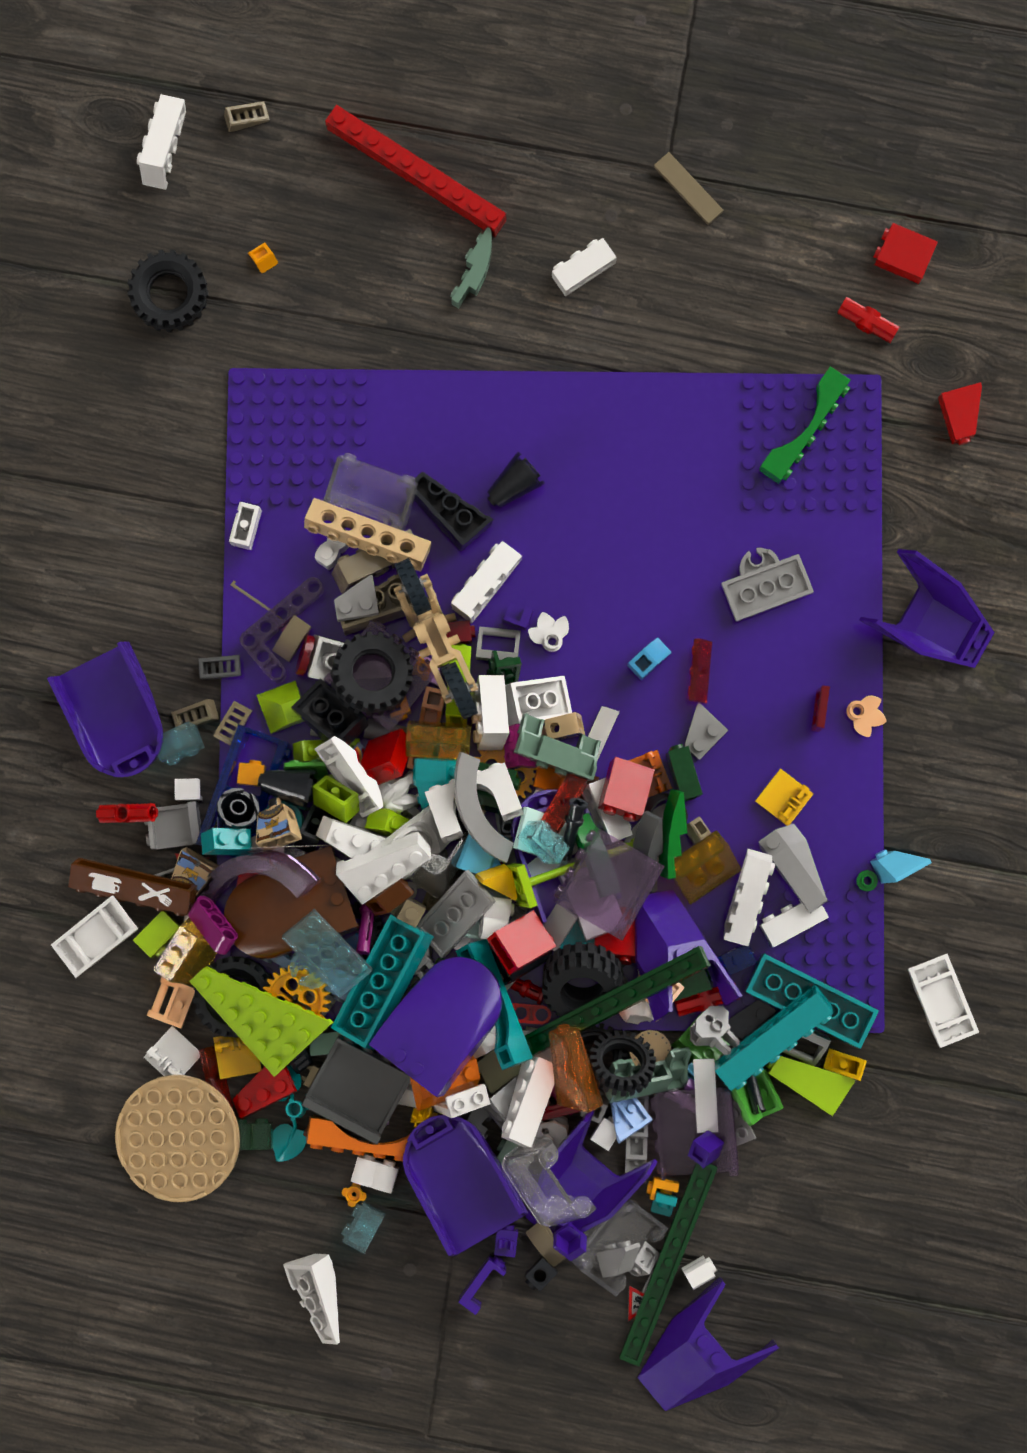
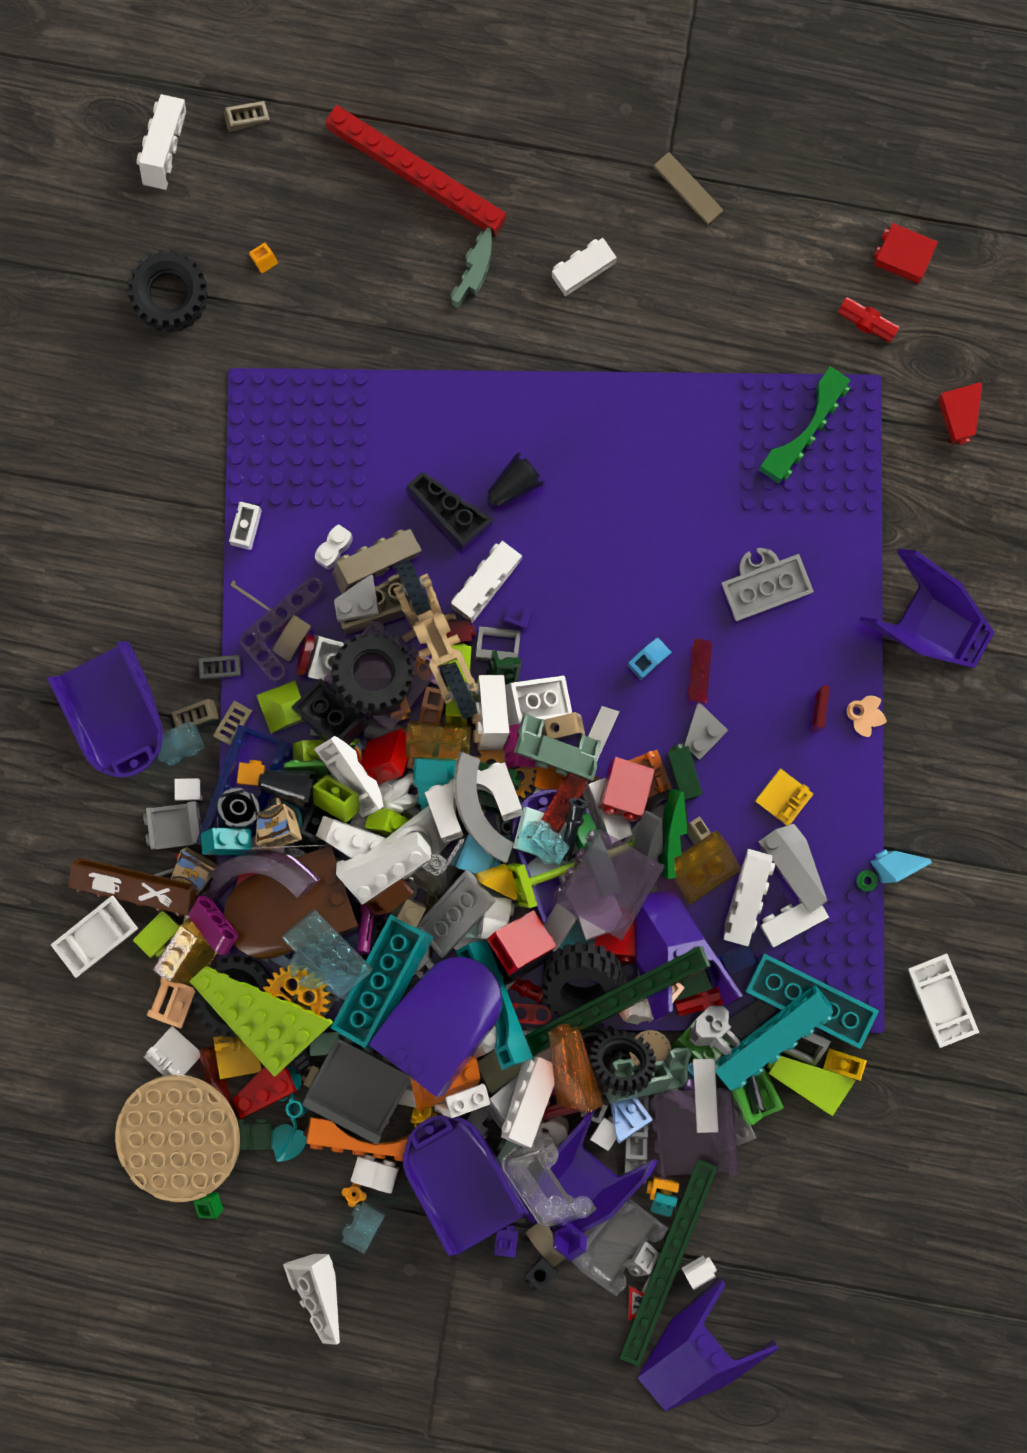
red piece [96,803,158,823] -> none
tan brick [304,498,431,572] -> none
clear windscreen [323,453,418,531] -> none
dark purple panel [458,1255,506,1315] -> none
white plate [528,612,569,652] -> none
light grey slope [596,1240,640,1278] -> none
dark purple panel [687,1130,725,1168] -> none
none -> green slope [193,1192,223,1219]

